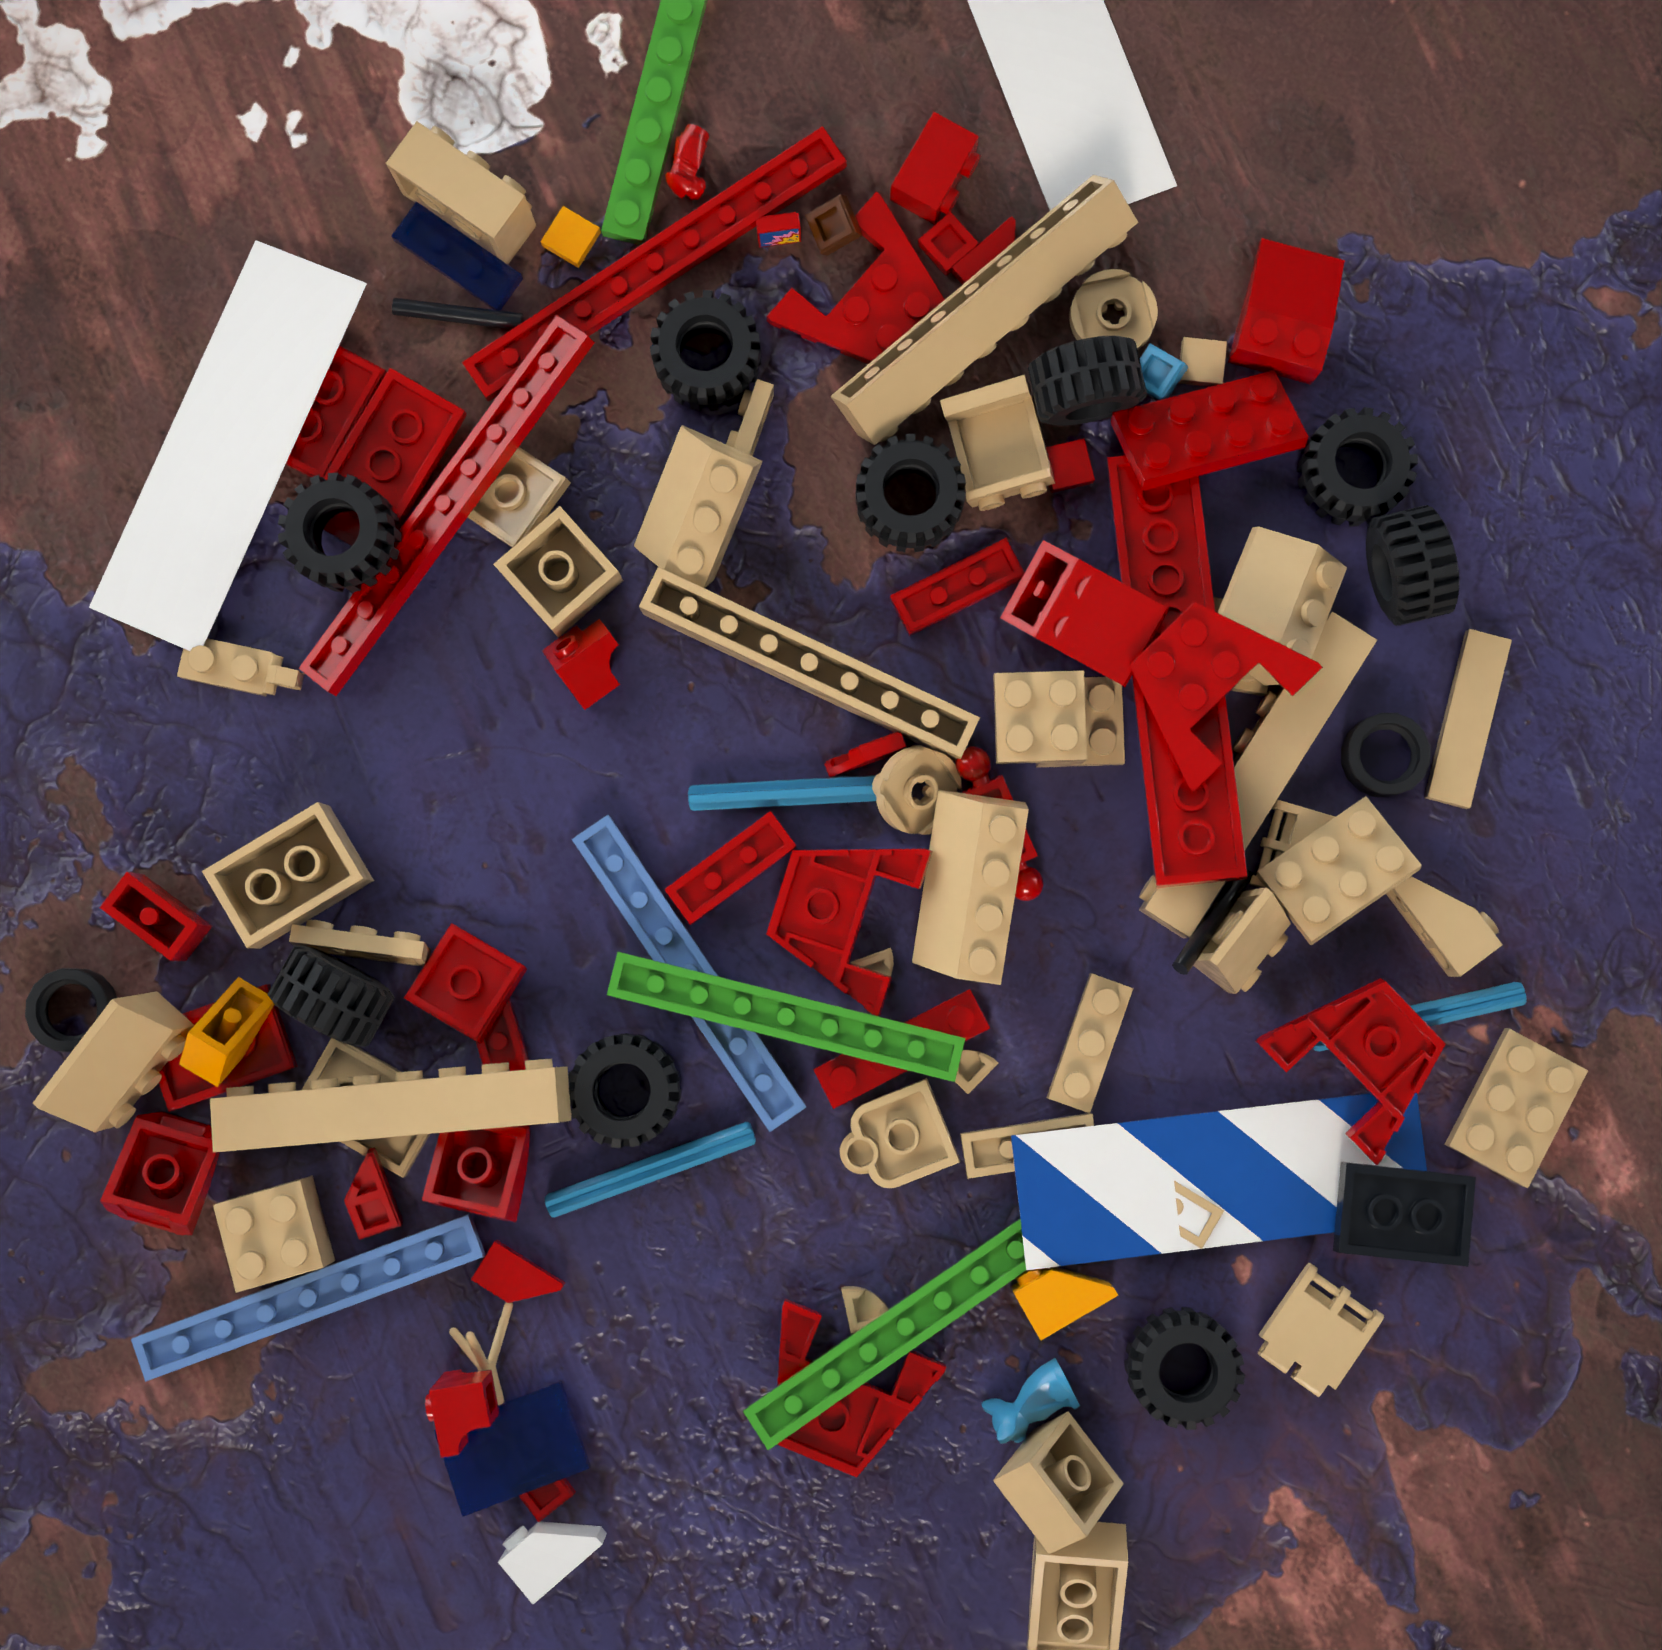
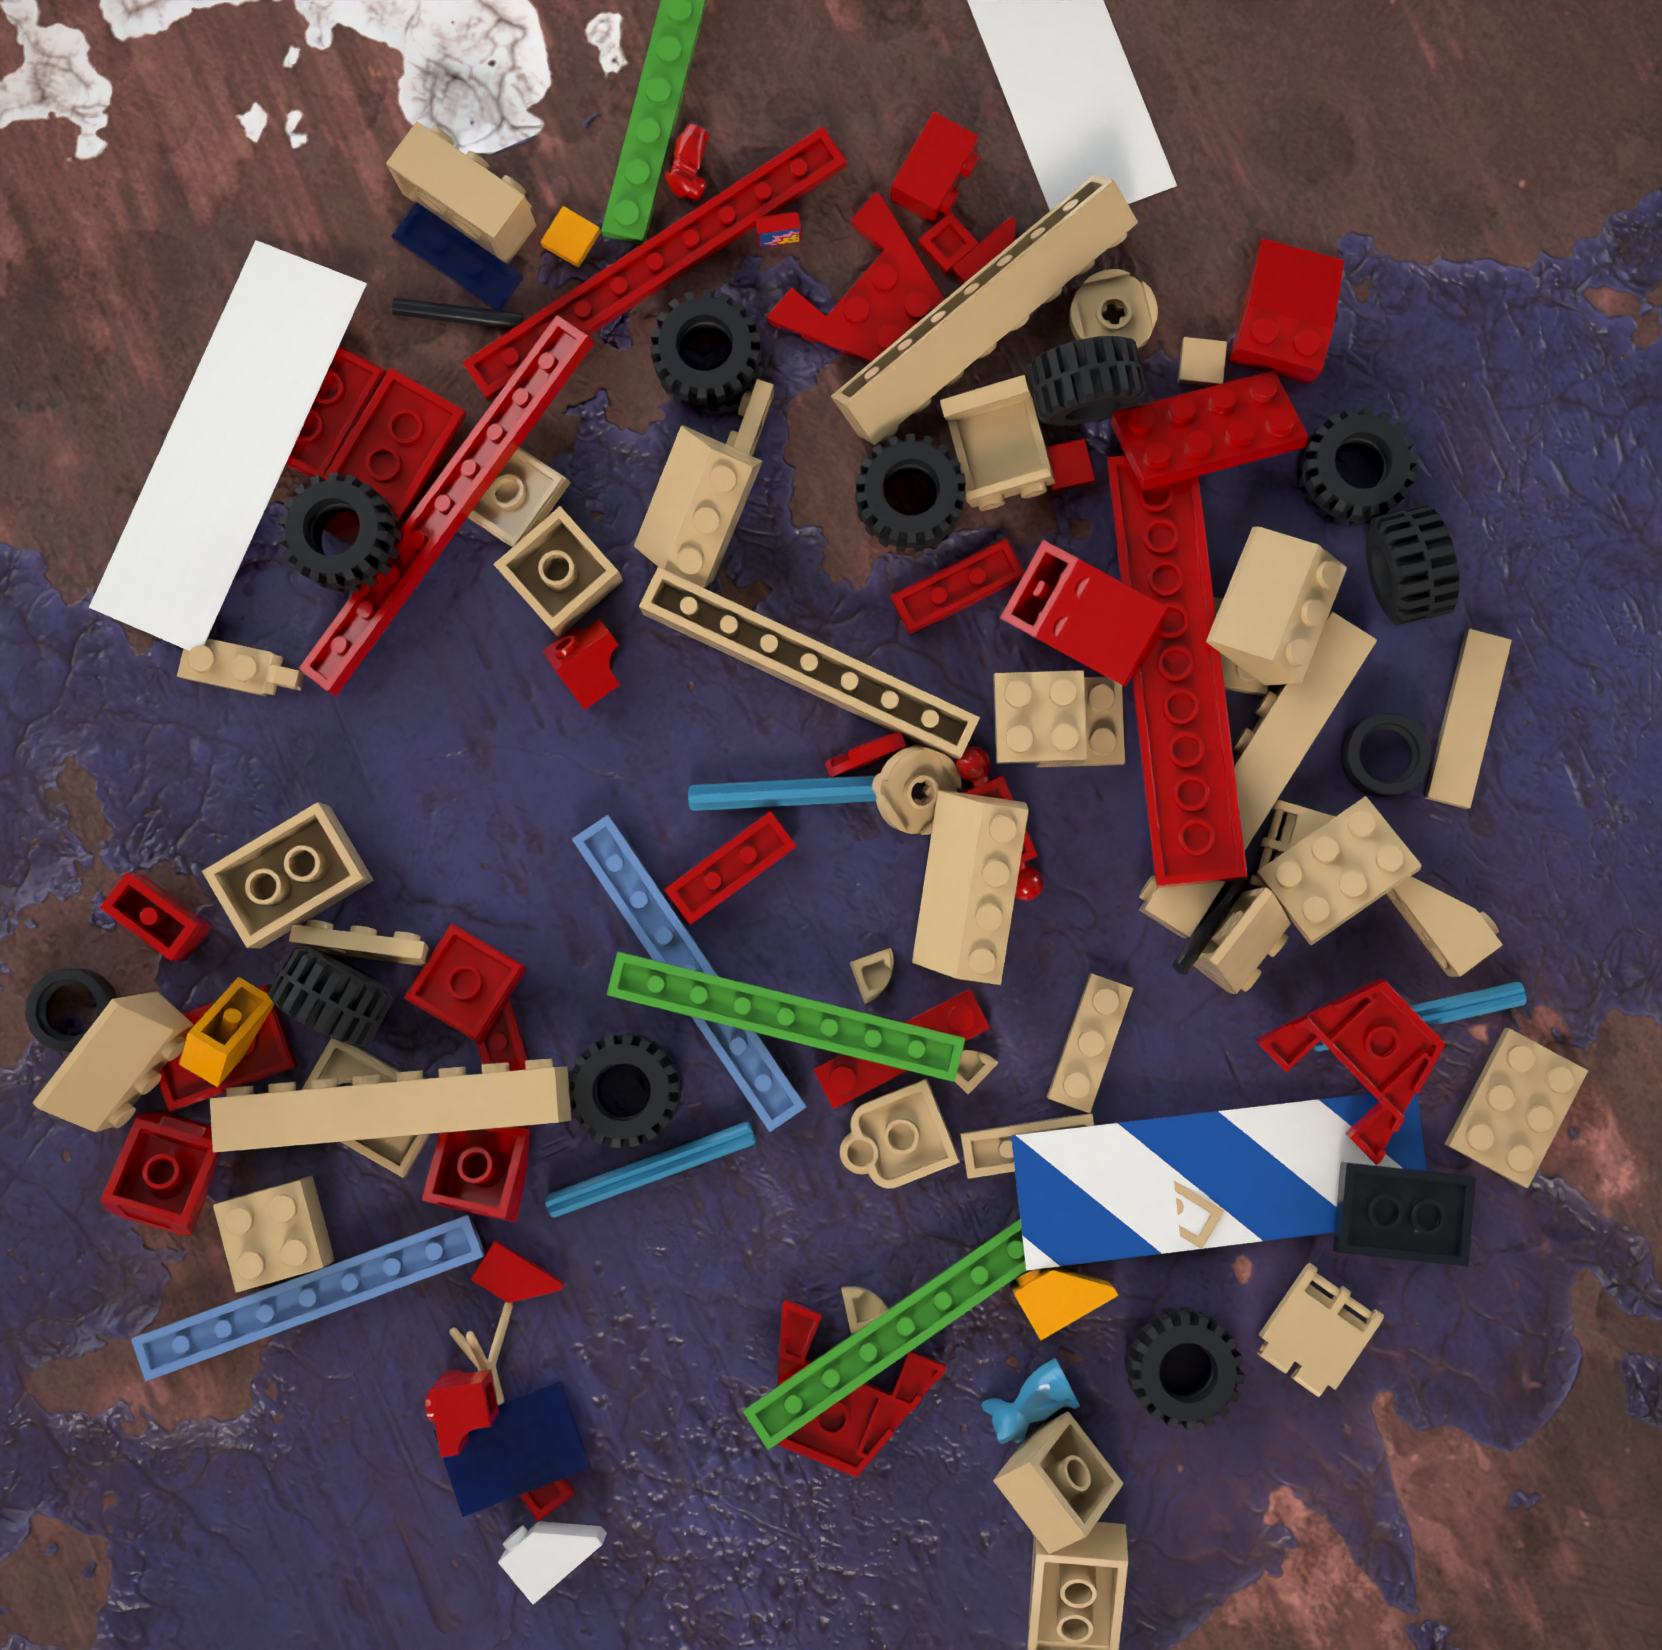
red tile [344,1147,403,1240] -> none
red wing [766,849,933,1016] -> none
reddish brown tile [805,194,863,256] -> none
red wing [1129,601,1323,792] -> none
dark azure tile [1140,343,1188,401] -> none

